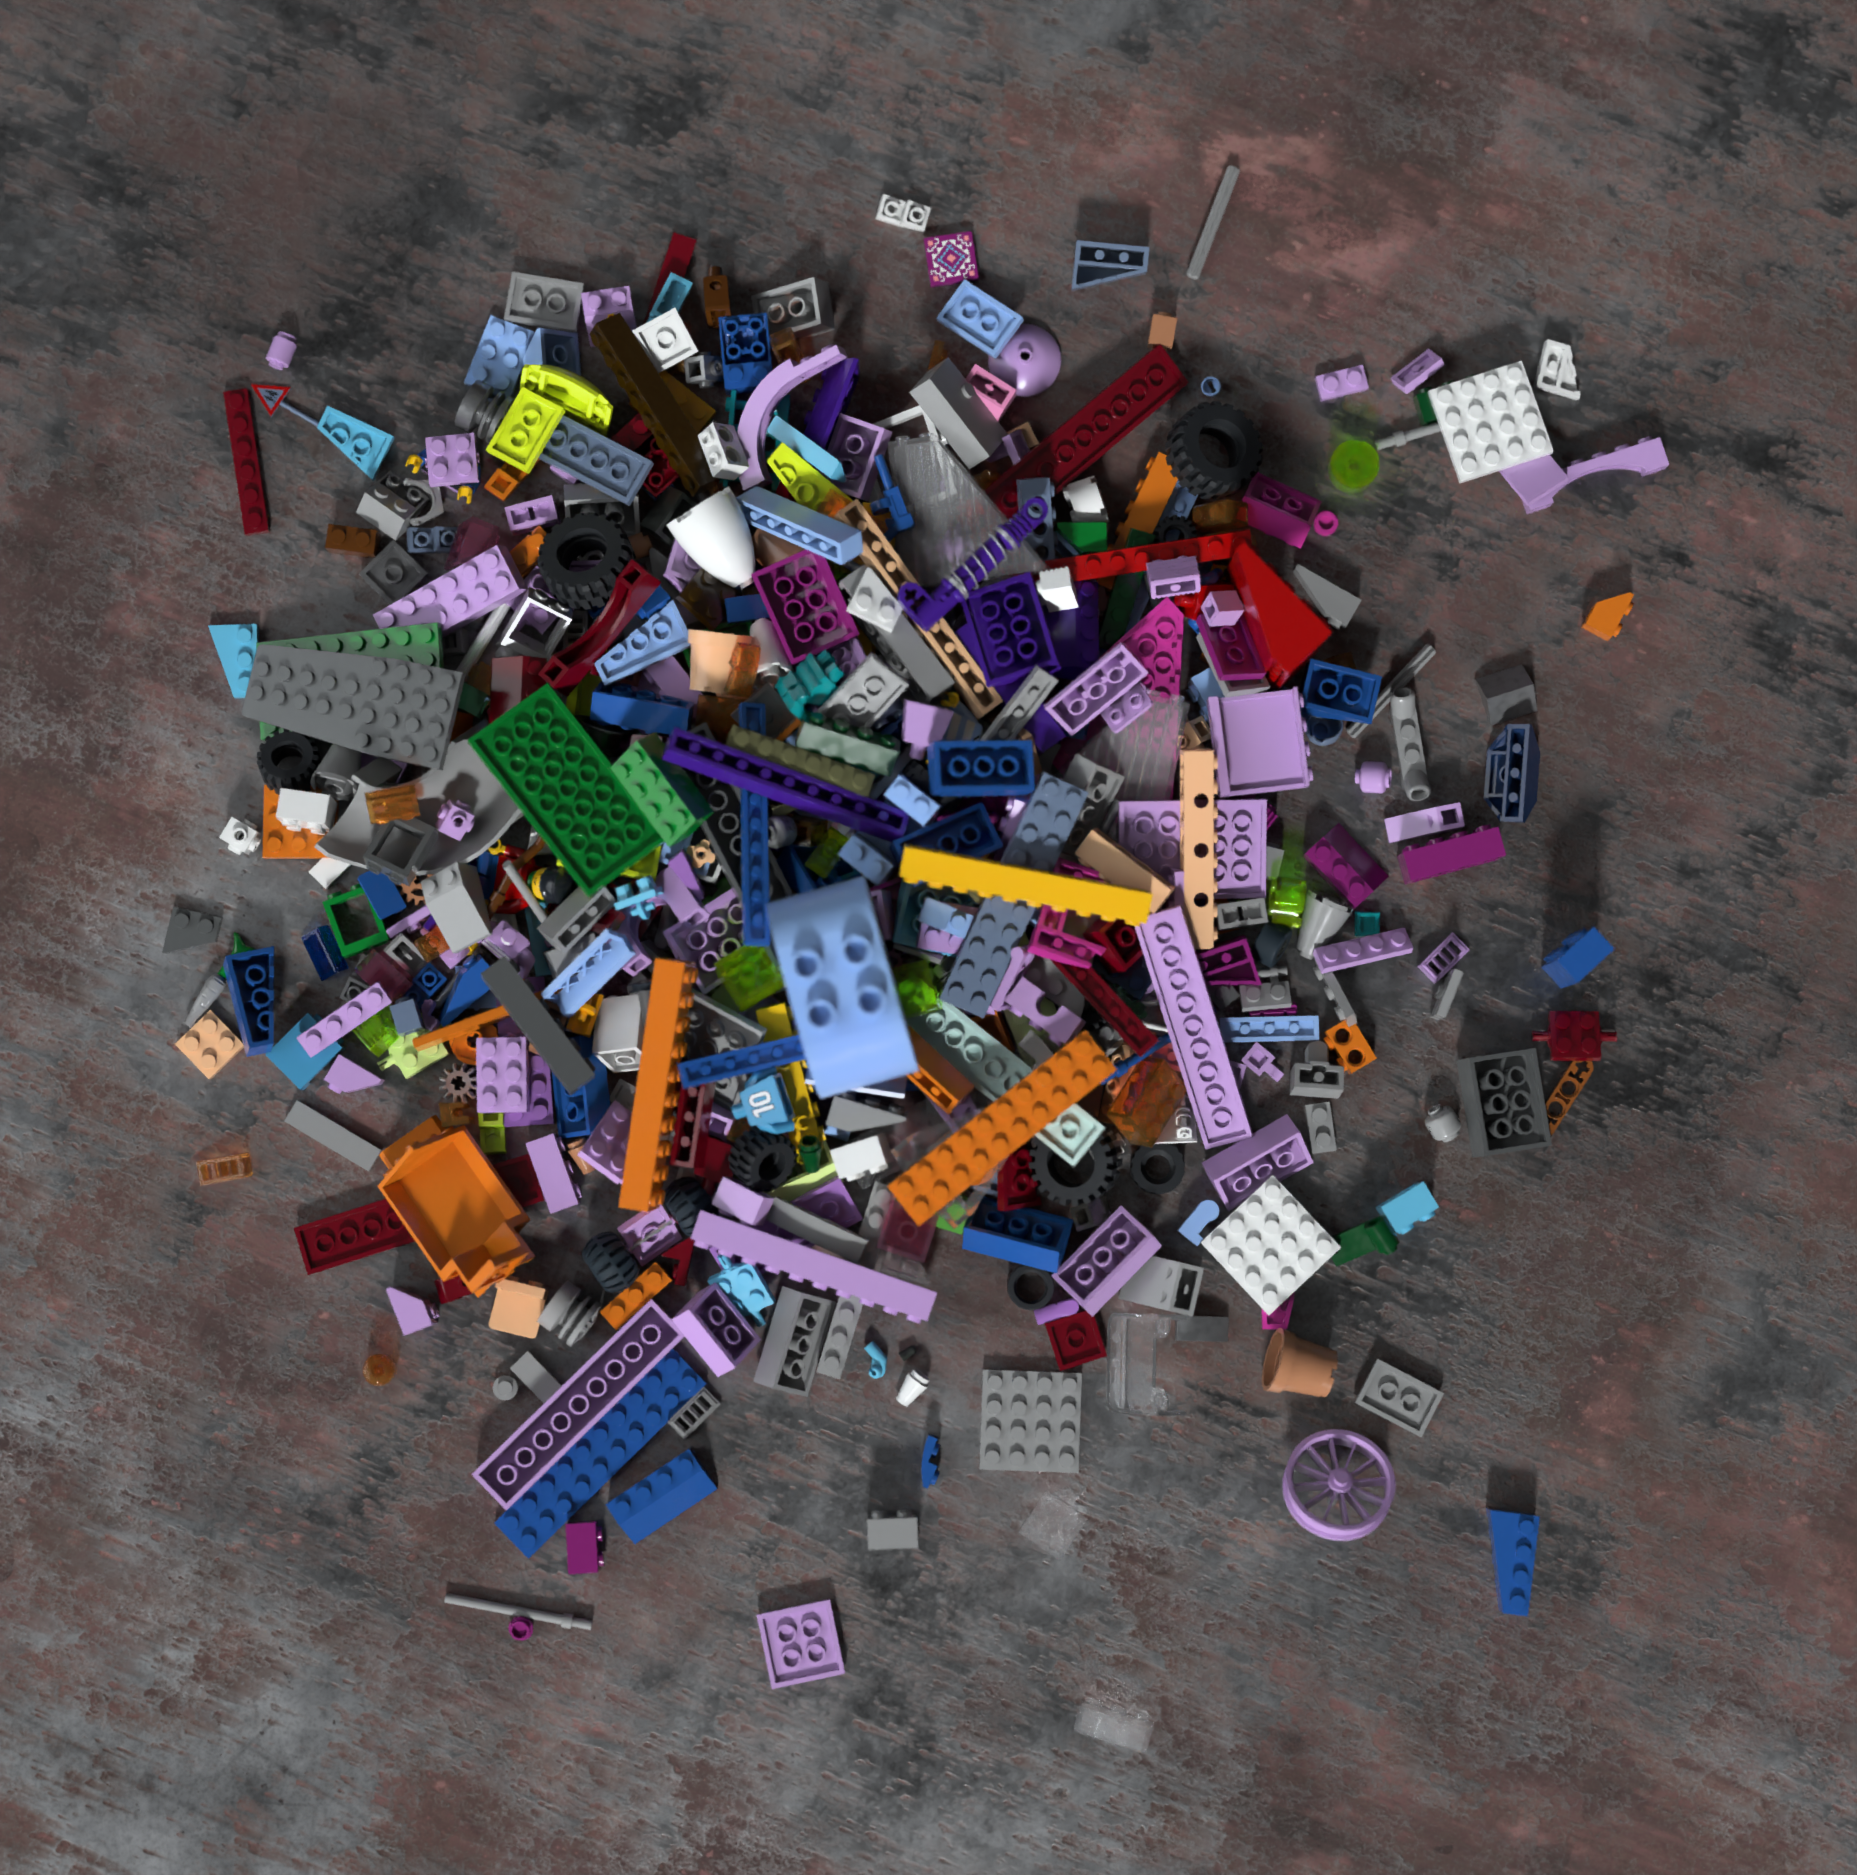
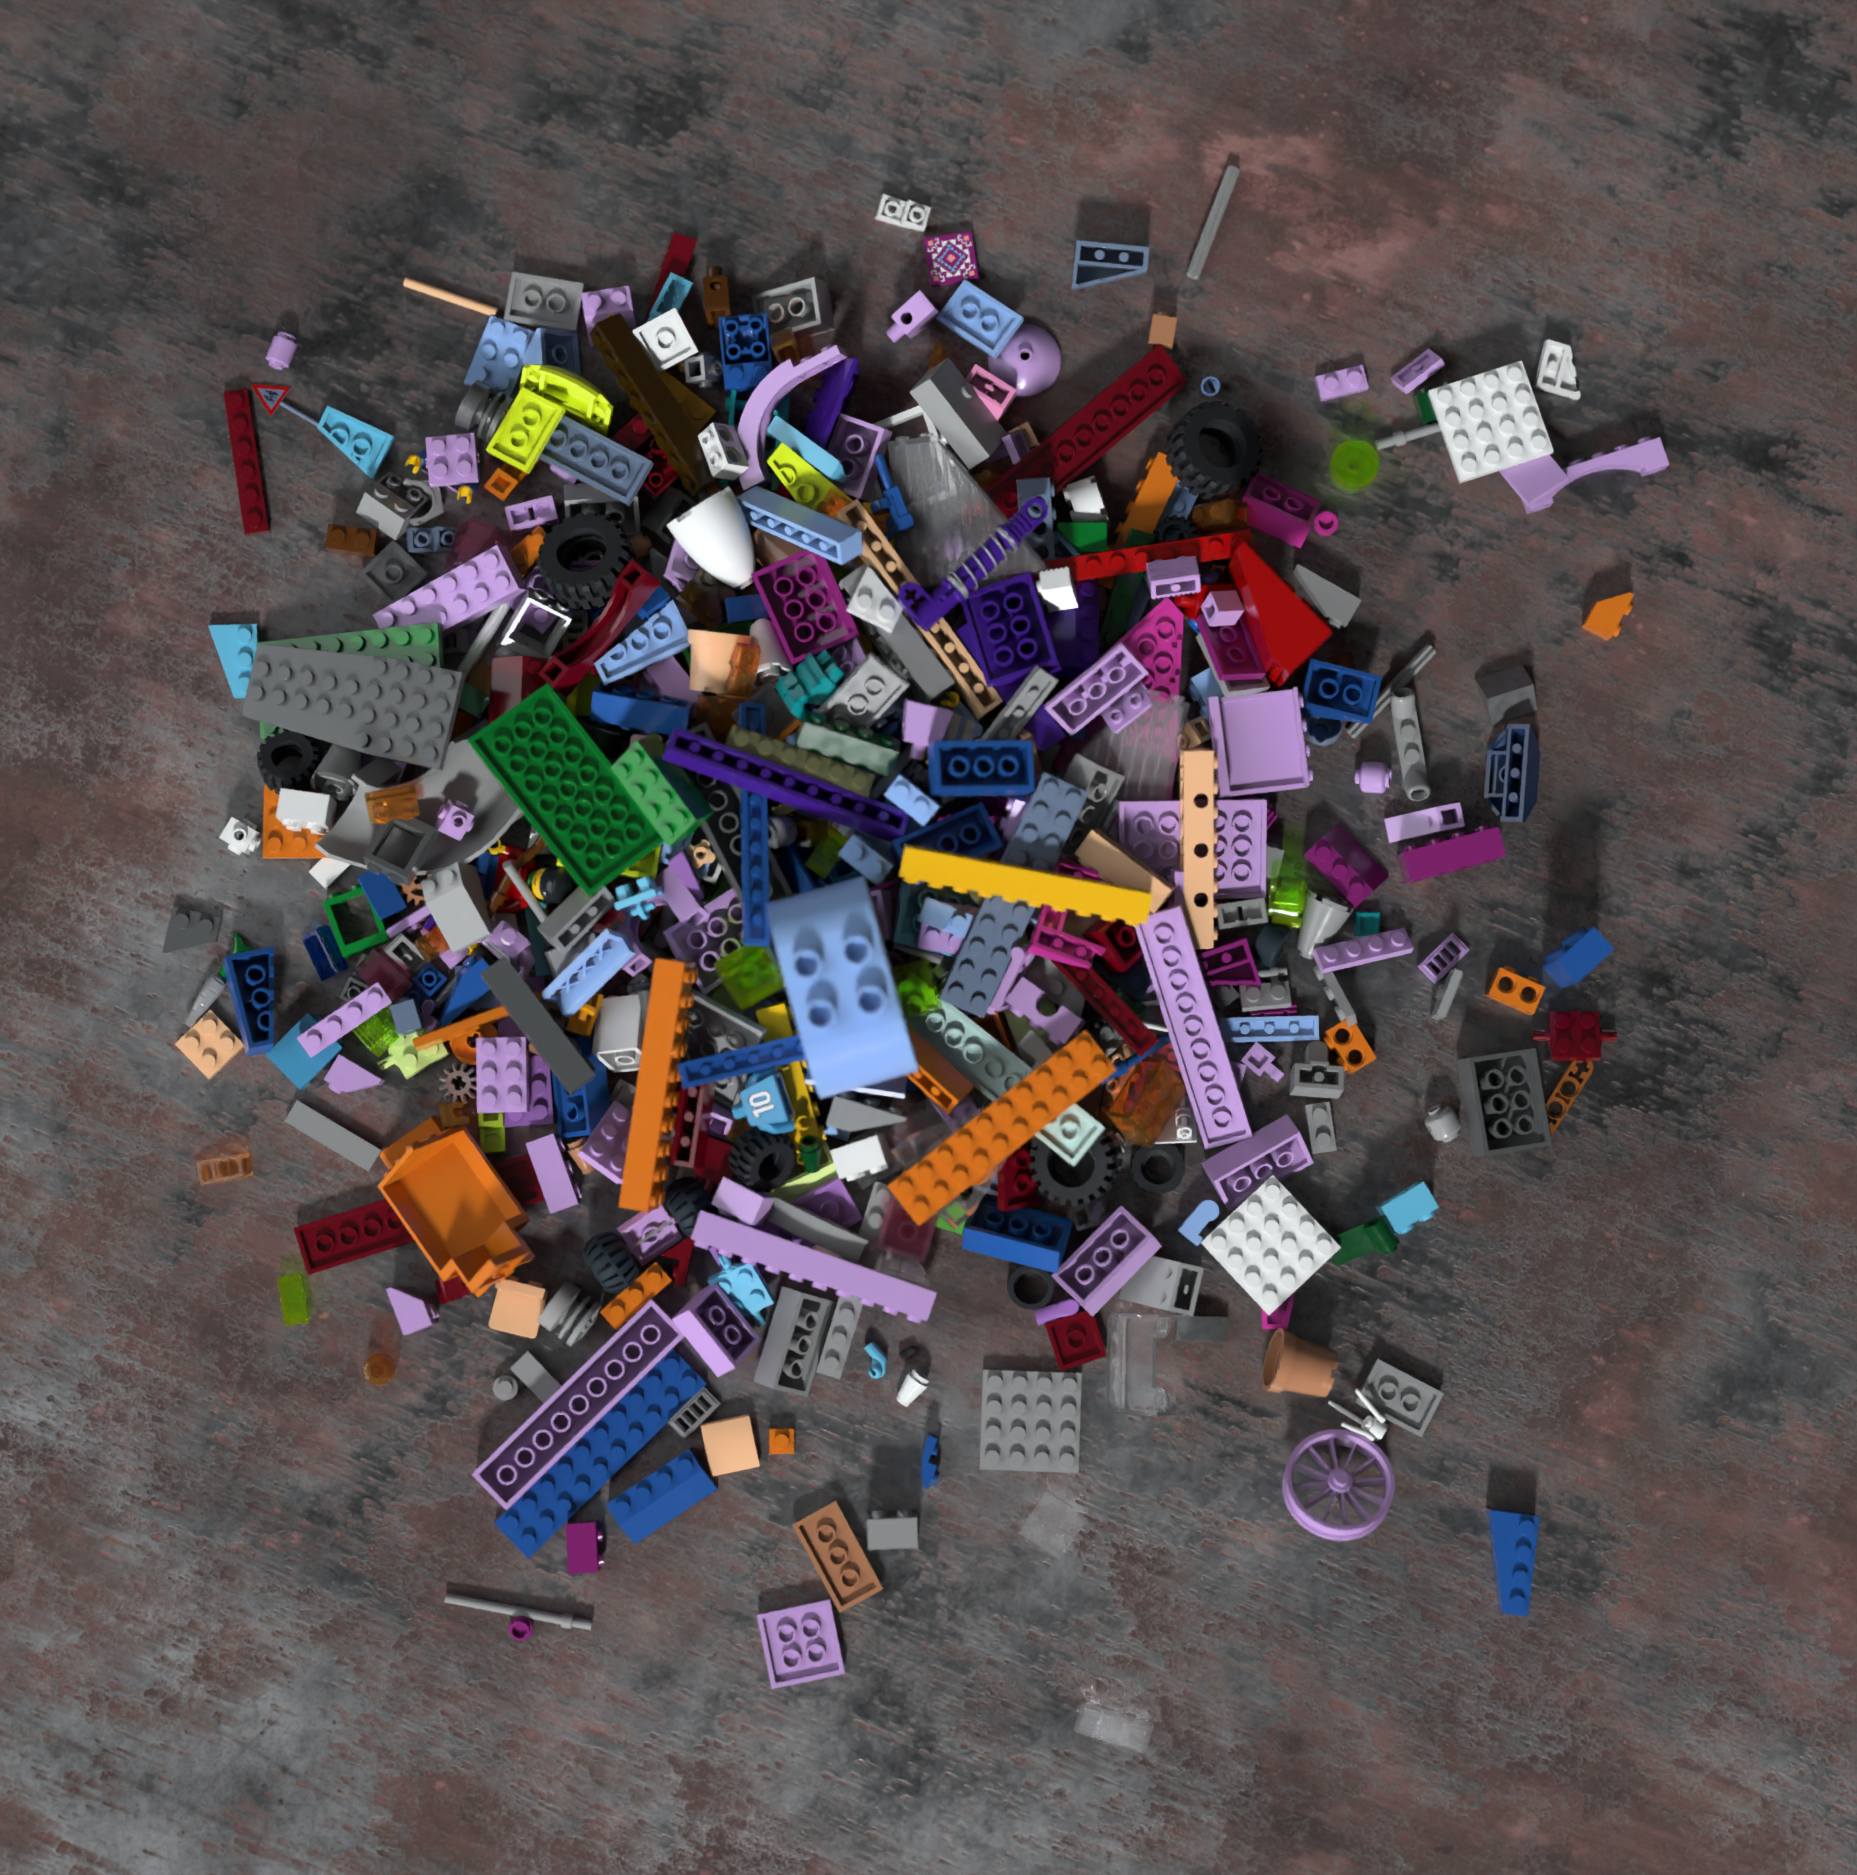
none -> clear neon green plate [277,1273,310,1326]
none -> light nougat bar [403,277,498,317]
none -> light nougat slope [701,1414,760,1477]
none -> orange plate [769,1428,795,1454]
none -> nougat plate [792,1500,883,1613]
none -> lavender torso [885,290,940,343]
none -> white plant [1328,1388,1388,1441]
none -> orange brick [1485,966,1545,1015]

